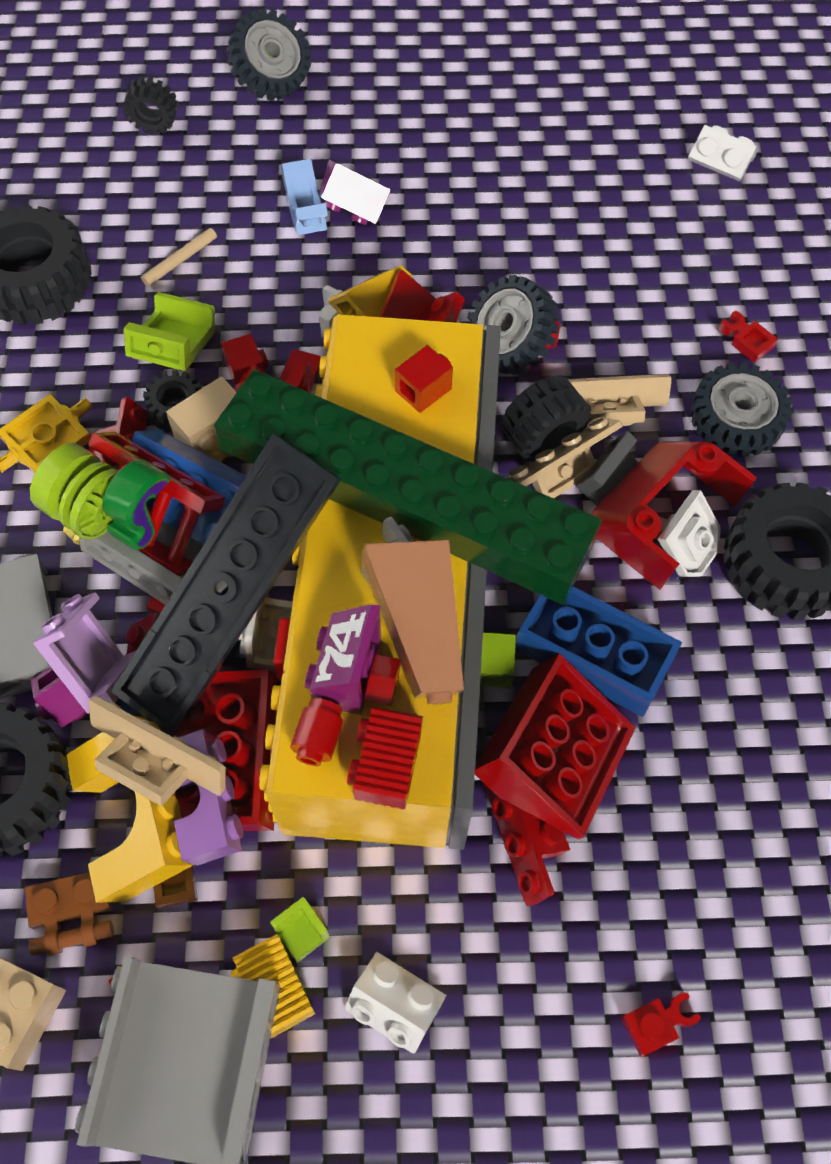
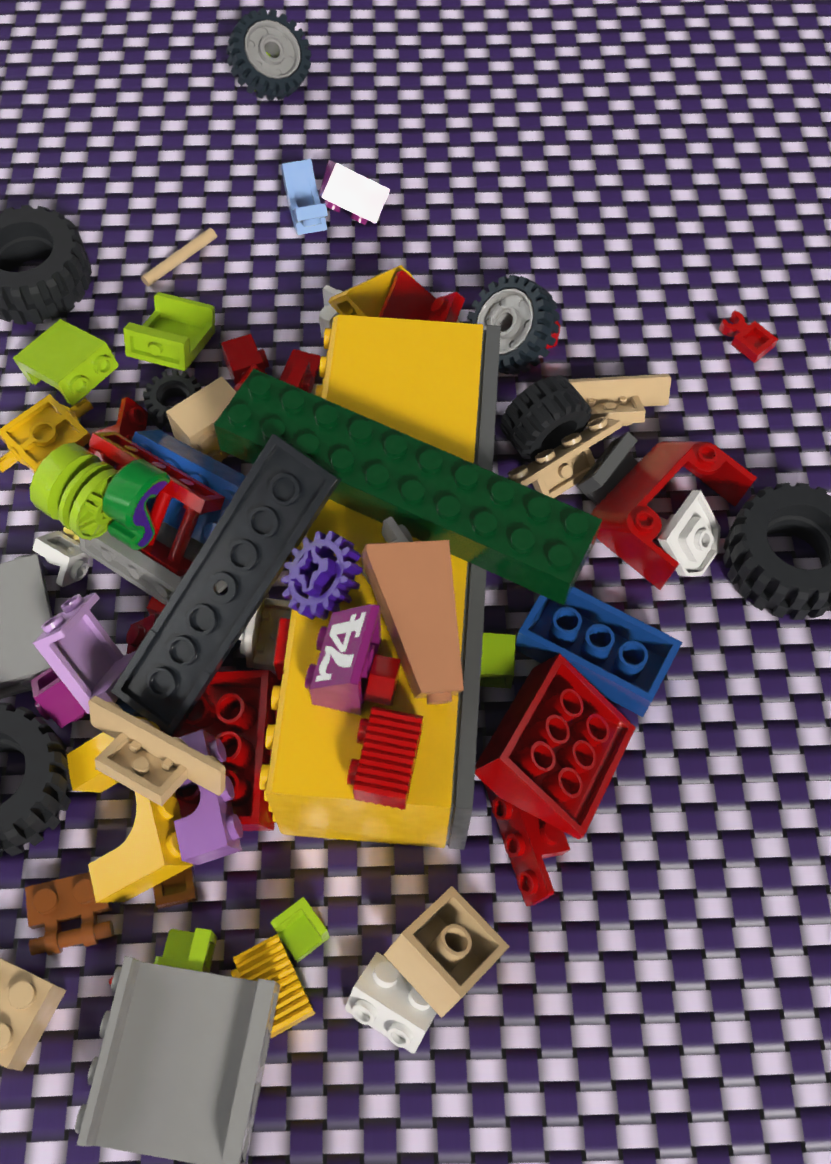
black tyre [123,77,178,134] -> none
red brick [290,698,344,767] -> none
red brick [395,345,453,413] -> none
red plate [620,993,701,1058] -> none
white bracket [688,125,757,182] -> none
wheel [690,362,792,457] -> none
none -> lime panel [13,319,119,405]
none -> white bracket [33,531,89,587]
none -> lime panel [154,928,217,973]
none -> dark purple gear [281,531,363,620]
none -> tan brick [384,886,510,1018]

